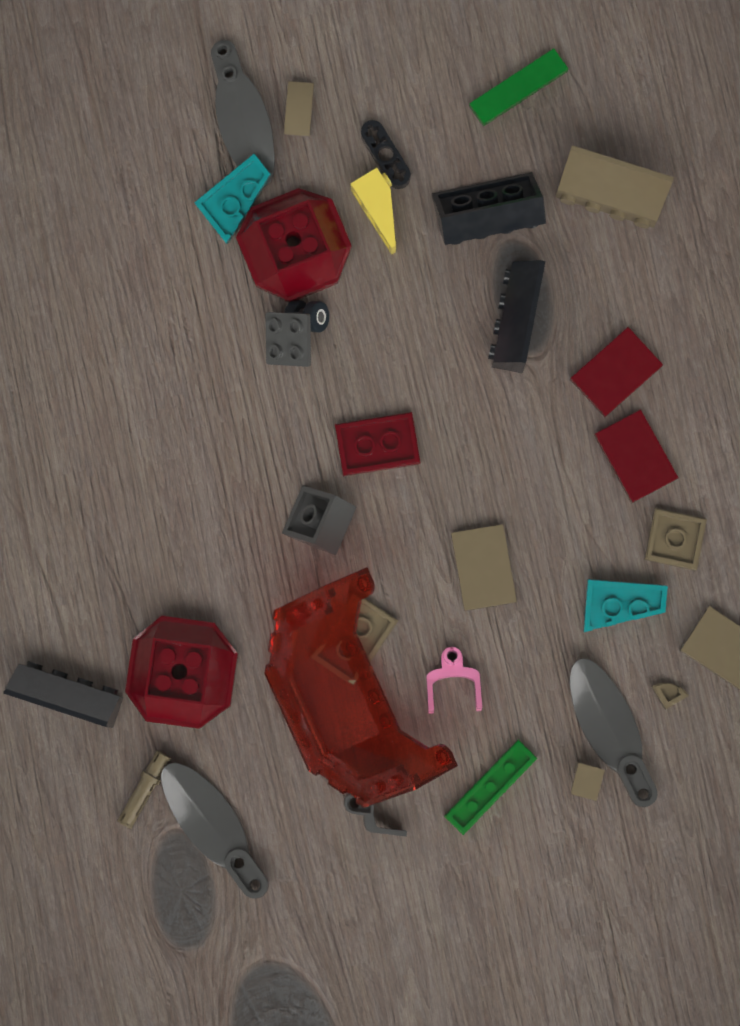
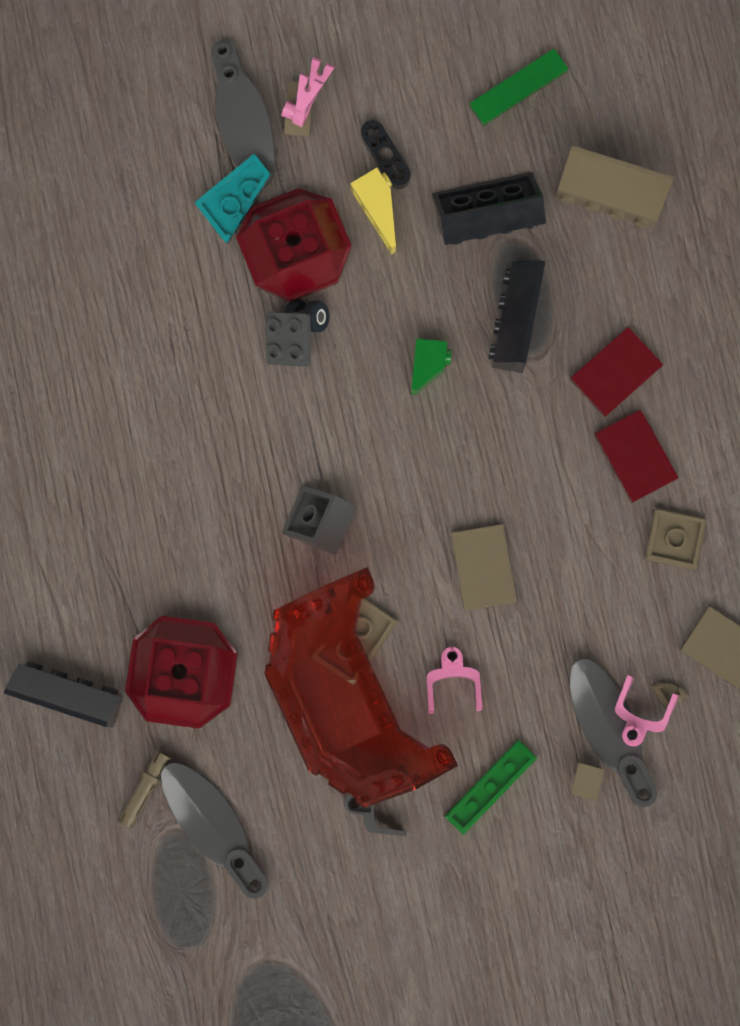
dark red tile [335,412,421,477] -> none
teal wing [583,579,668,632] -> none
none -> bright pink piece [281,57,335,127]
none -> green slope [411,339,452,395]
none -> bright pink piece [615,675,679,747]

